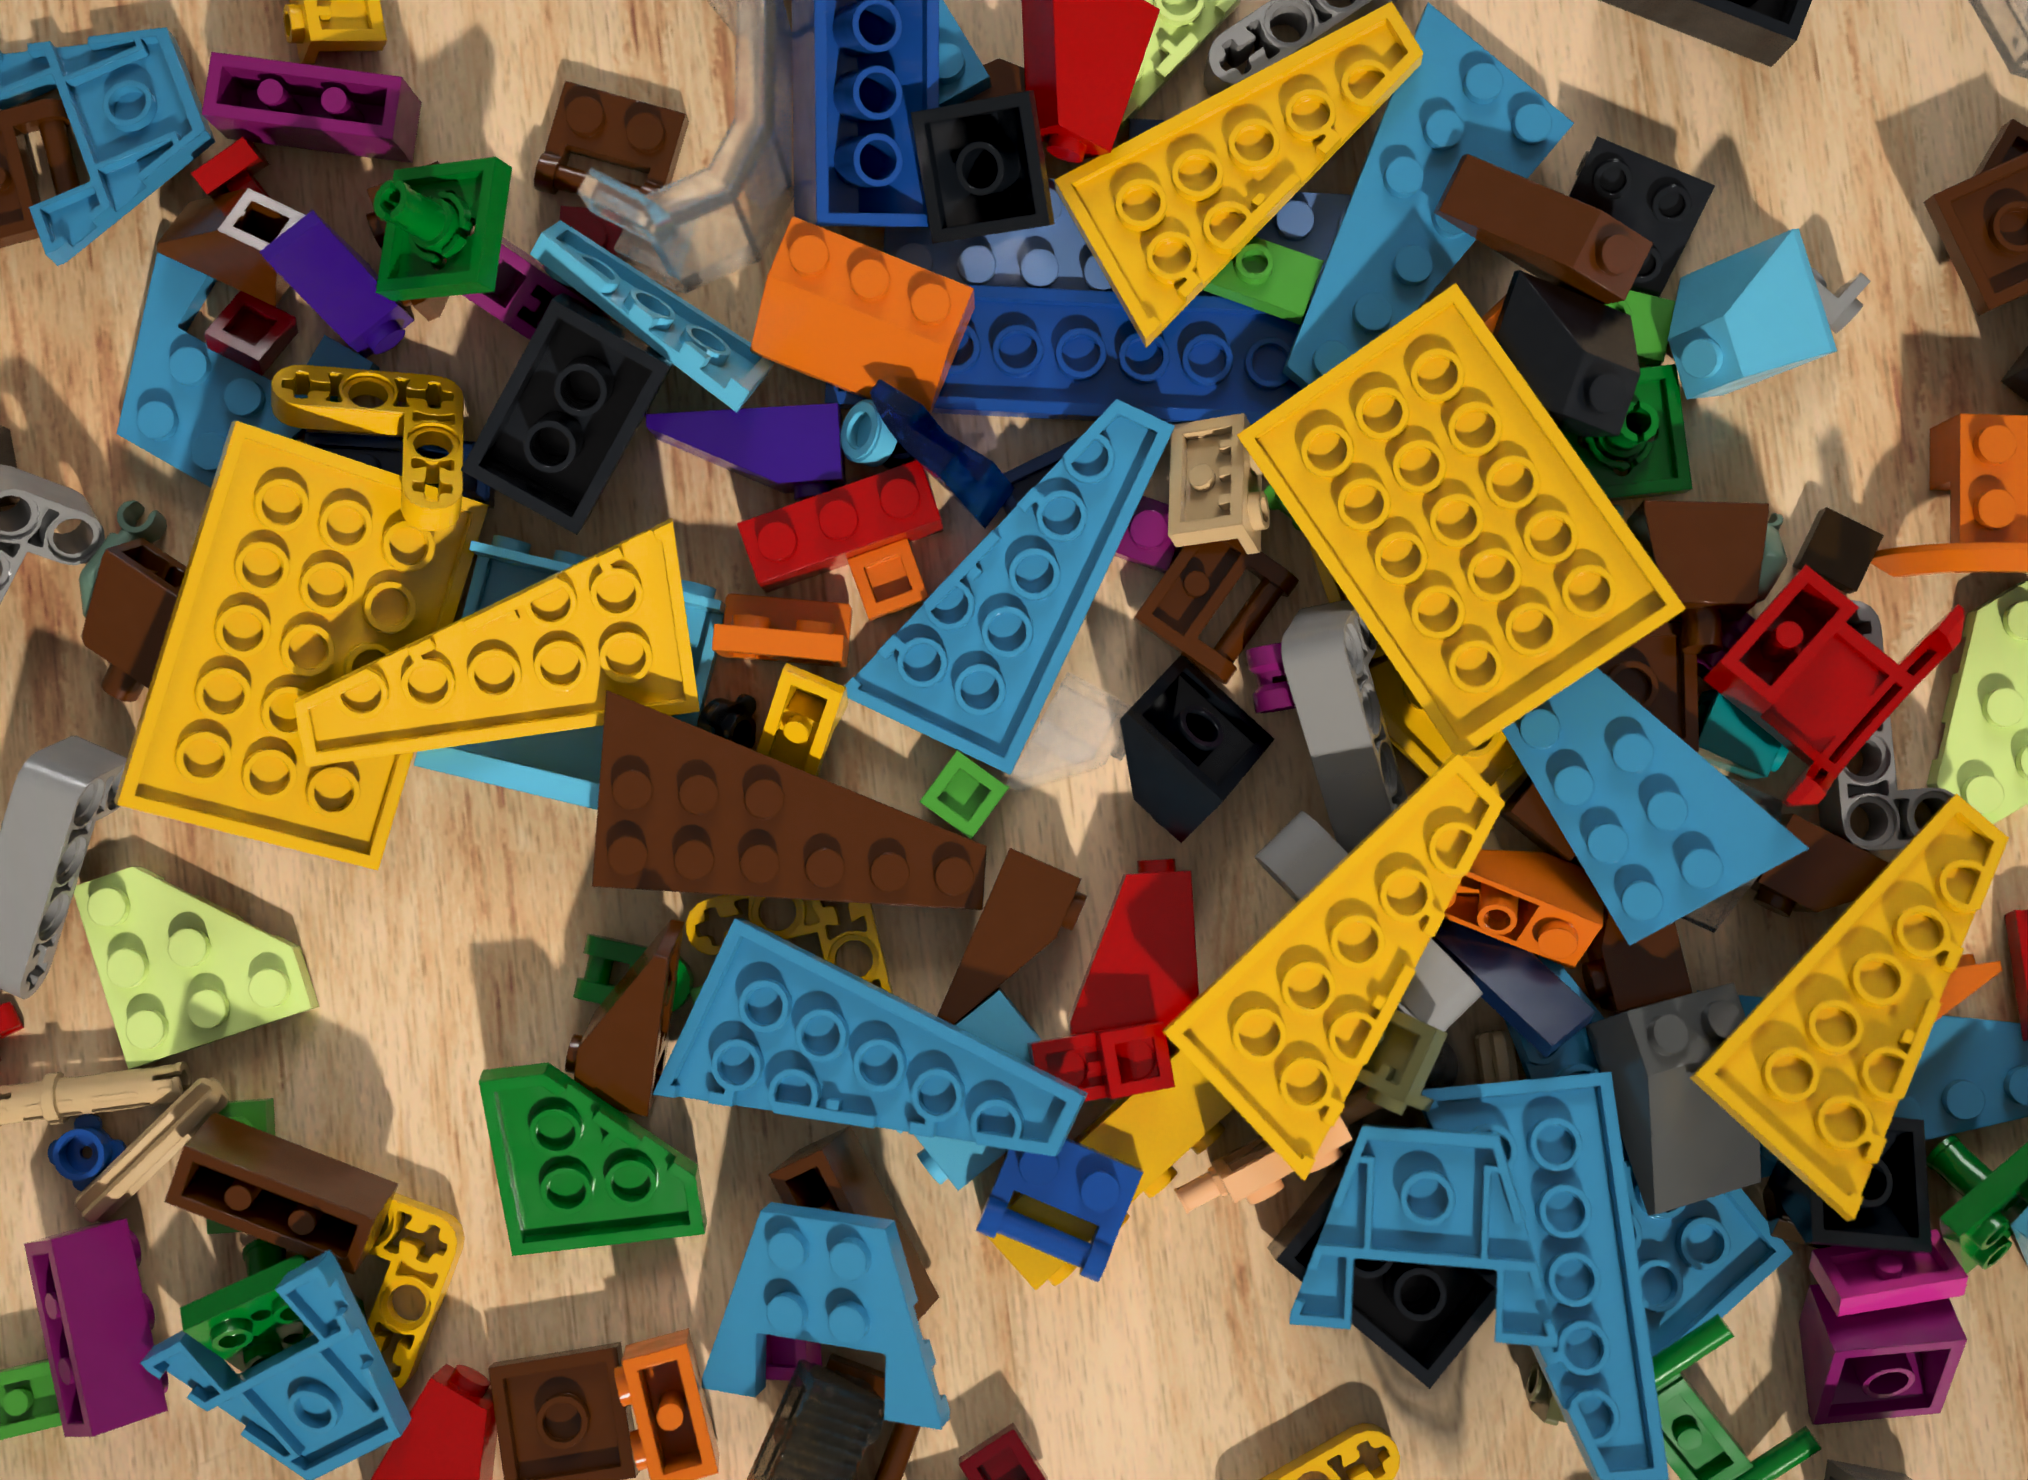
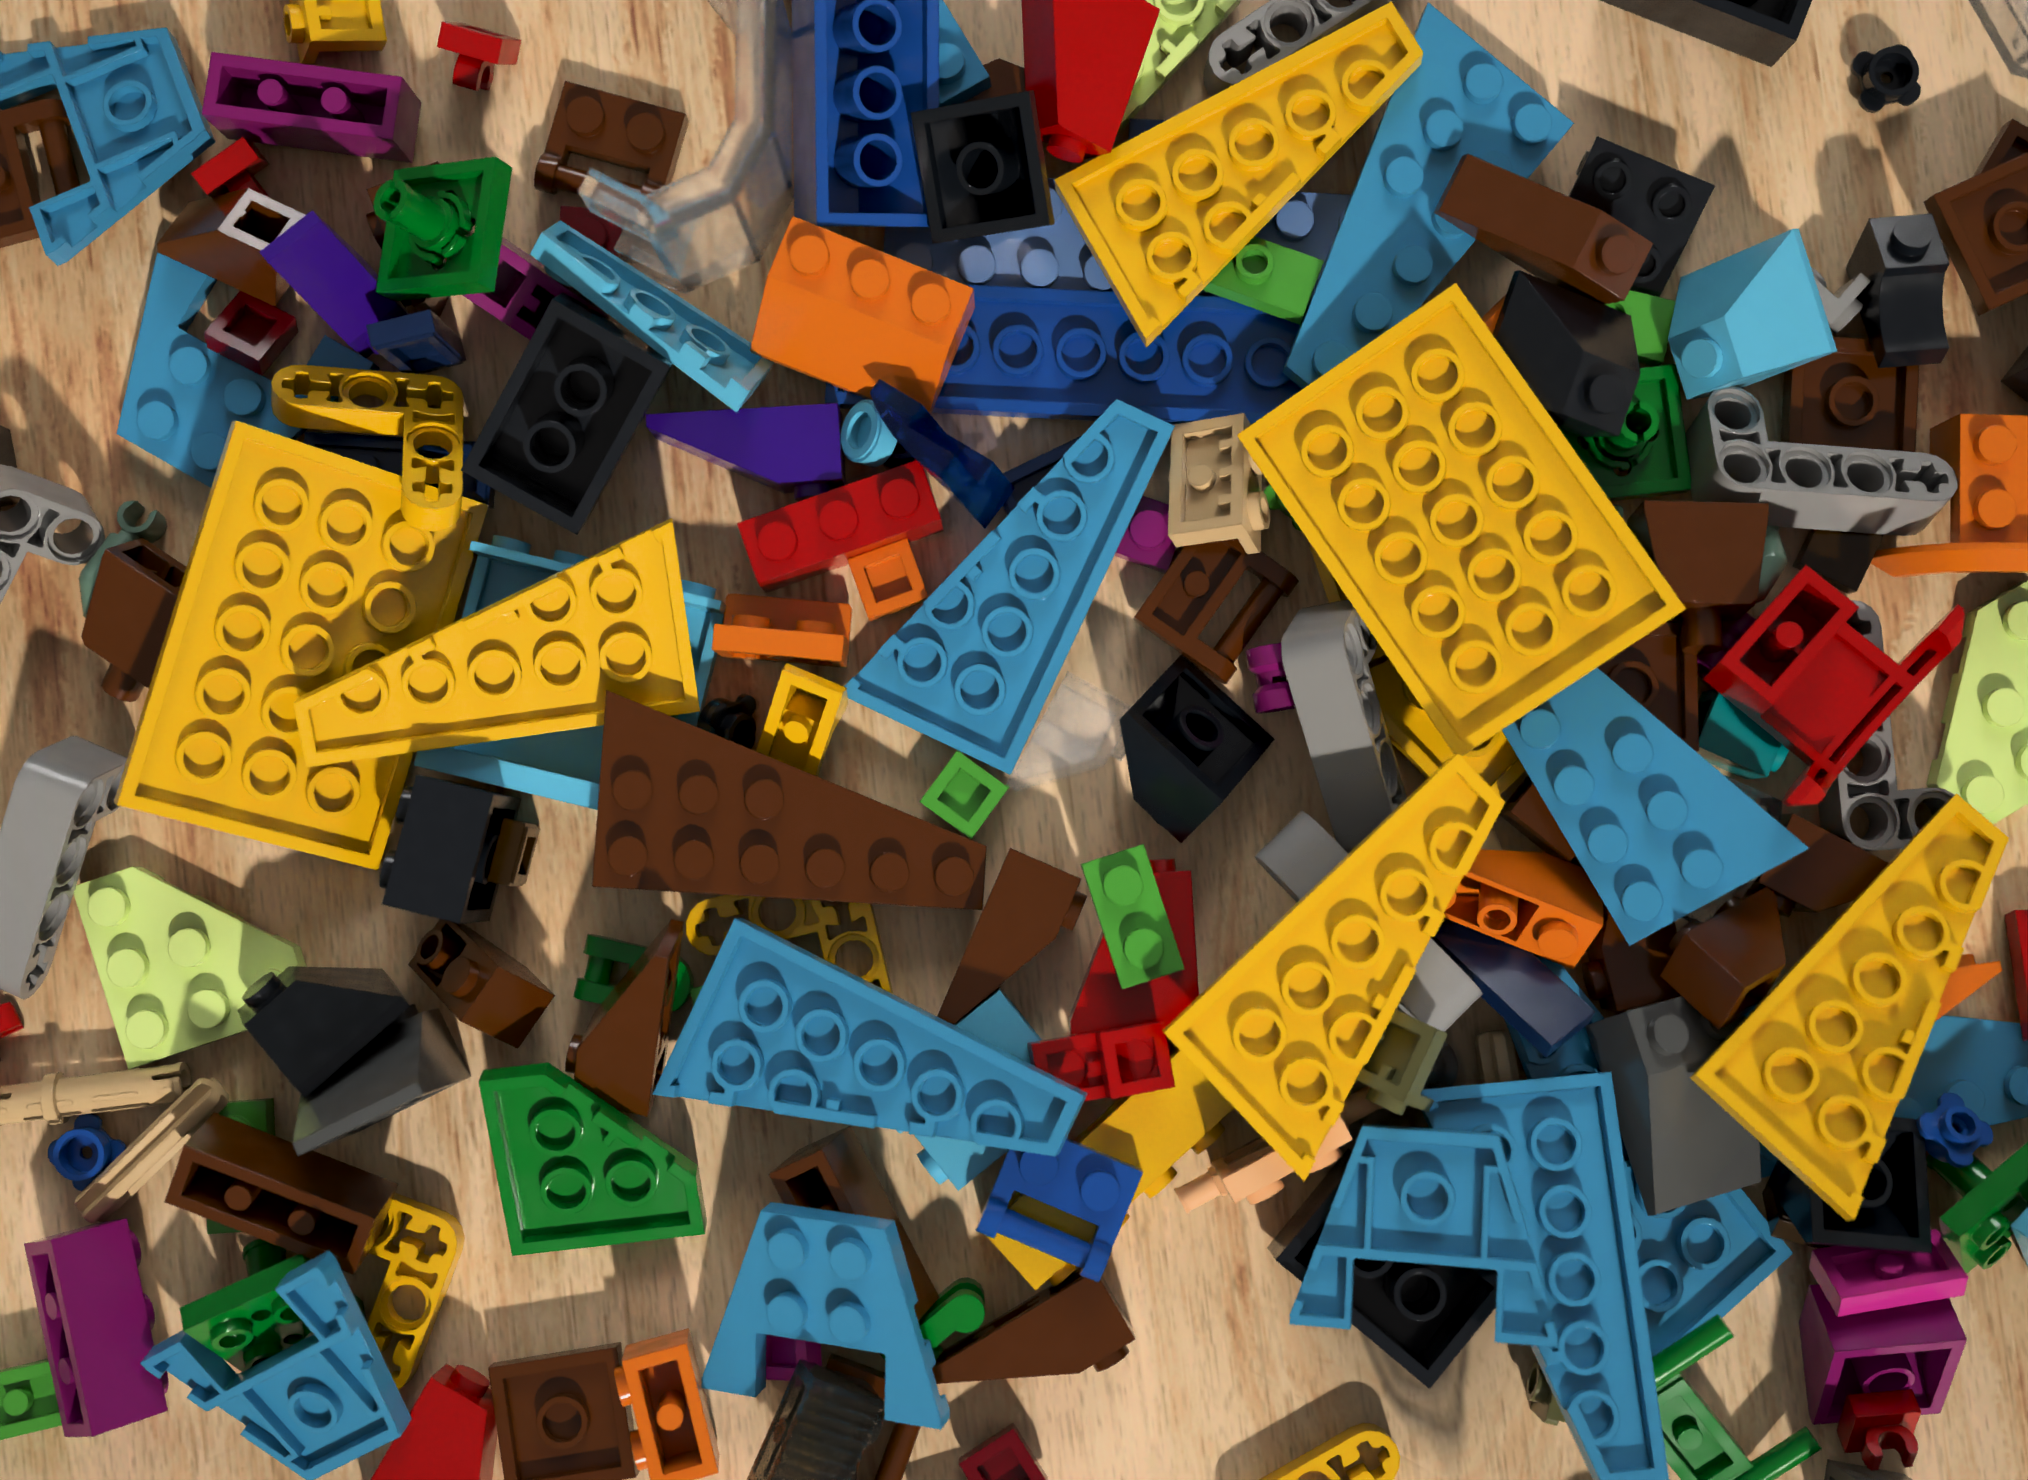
none -> black slope [238,966,410,1097]
none -> dark grey slope [292,1004,471,1156]
none -> dark blue tile [366,309,466,374]
none -> black brick [379,775,522,924]
none -> reddish brown slope [408,919,555,1049]
none -> red tile [437,21,522,91]
none -> dark brown tile [487,818,540,886]
none -> green plate [879,1277,985,1360]
none -> reddish brown slope [932,1268,1135,1384]
none -> bright green plate [1081,844,1184,989]
none -> reddish brown slope [1660,887,1786,1030]
none -> light grey beam [1685,386,1958,536]
none -> reddish brown plate [1781,337,1919,452]
none -> red tile [1836,1389,1921,1471]
none -> black arch [1846,213,1950,368]
none -> black plate [1850,44,1921,113]
none -> blue plate [1917,1093,1993,1168]

